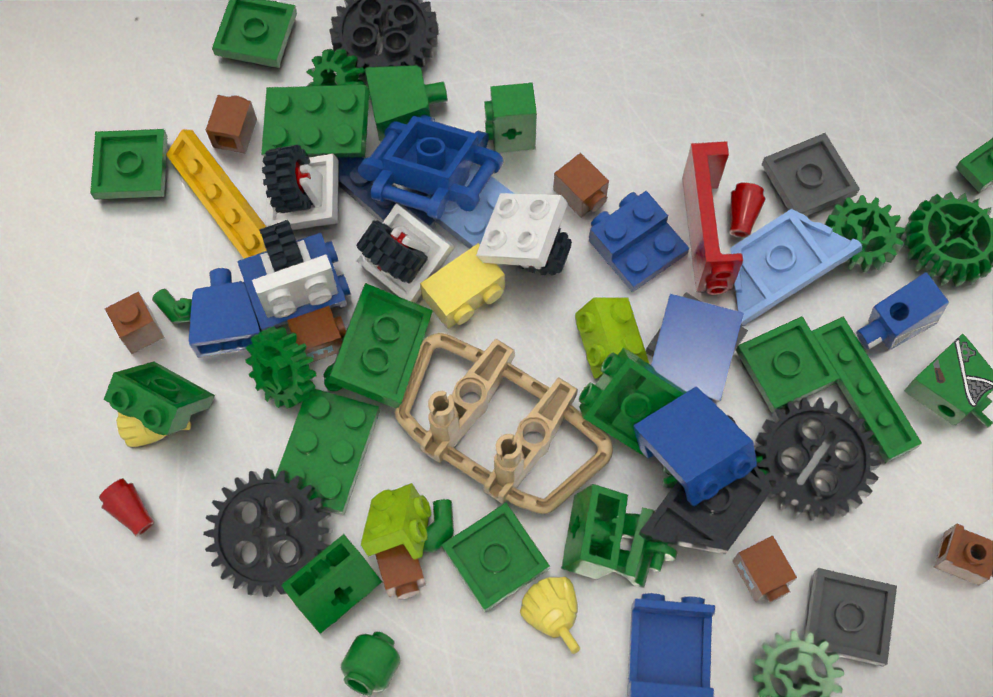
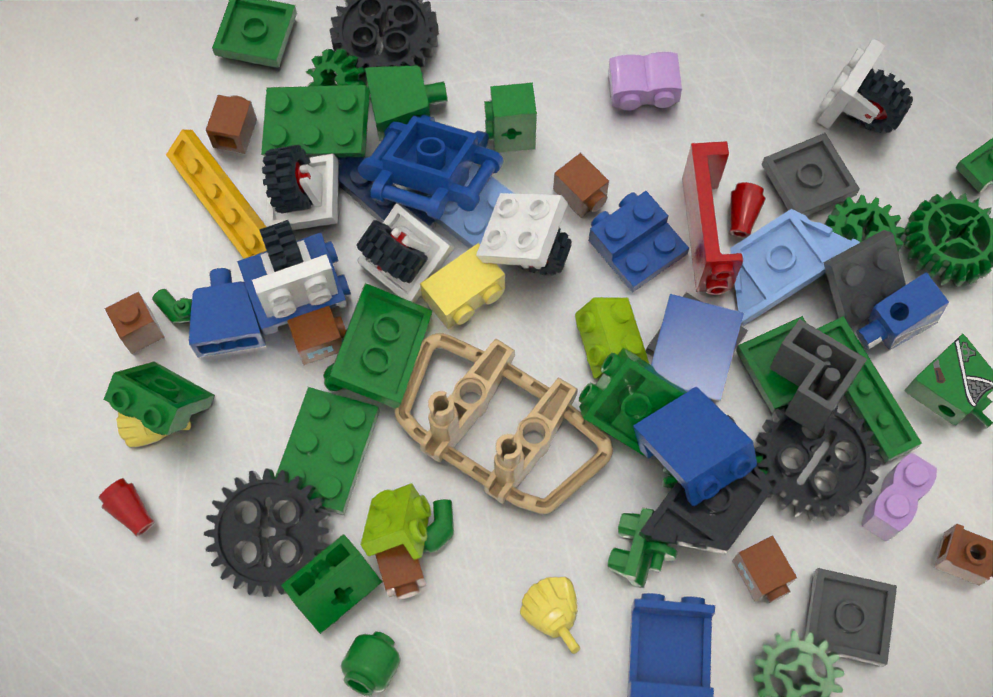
green plate [90,129,167,200] -> none
green gear [245,326,317,409] -> none
green plate [441,503,550,613] -> none
green brick [561,484,628,579] -> none
none -> lavender brick [608,52,682,111]
none -> dark grey brick [769,319,867,435]
none -> plate [817,38,913,133]
none -> dark grey plate [823,230,906,328]
none -> lavender brick [862,453,937,541]

